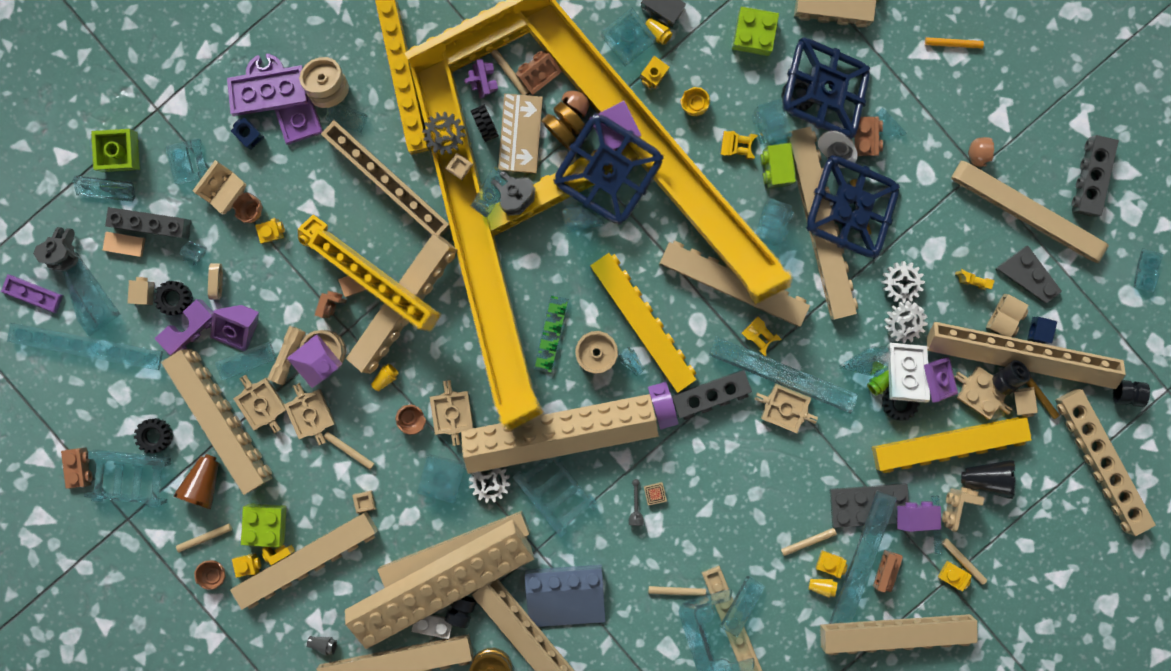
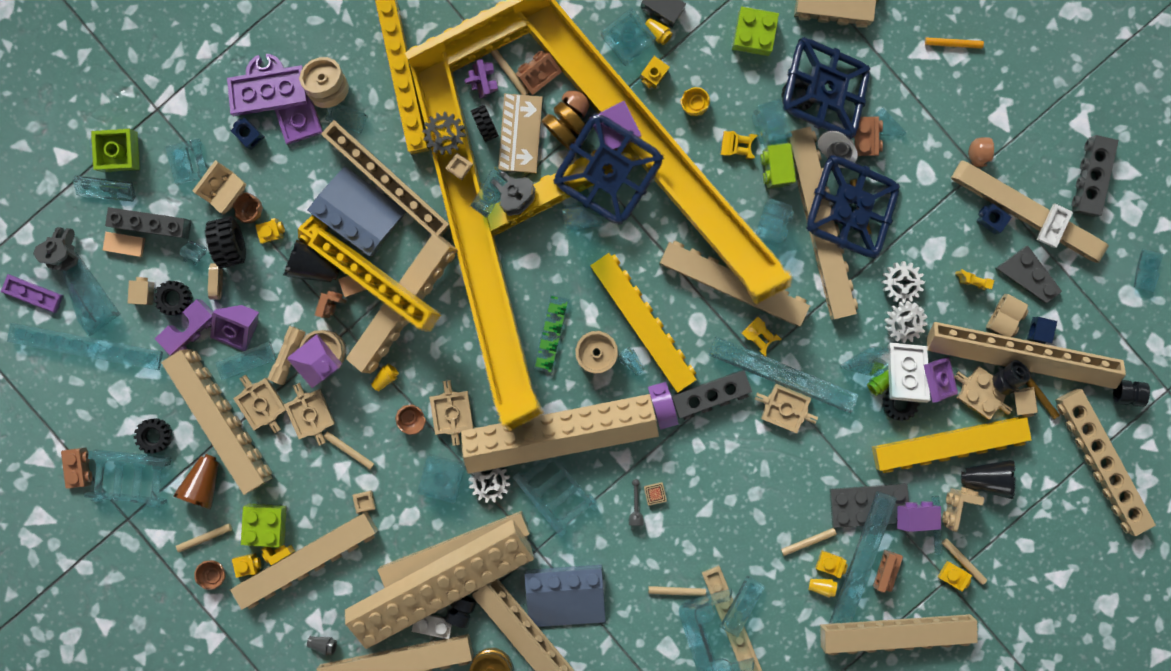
none -> black tyre [205,216,246,269]
none -> black cone [283,240,339,283]
none -> sand blue slope [307,166,406,257]
none -> dark blue brick [977,204,1012,234]
none -> white plate [1036,204,1073,248]

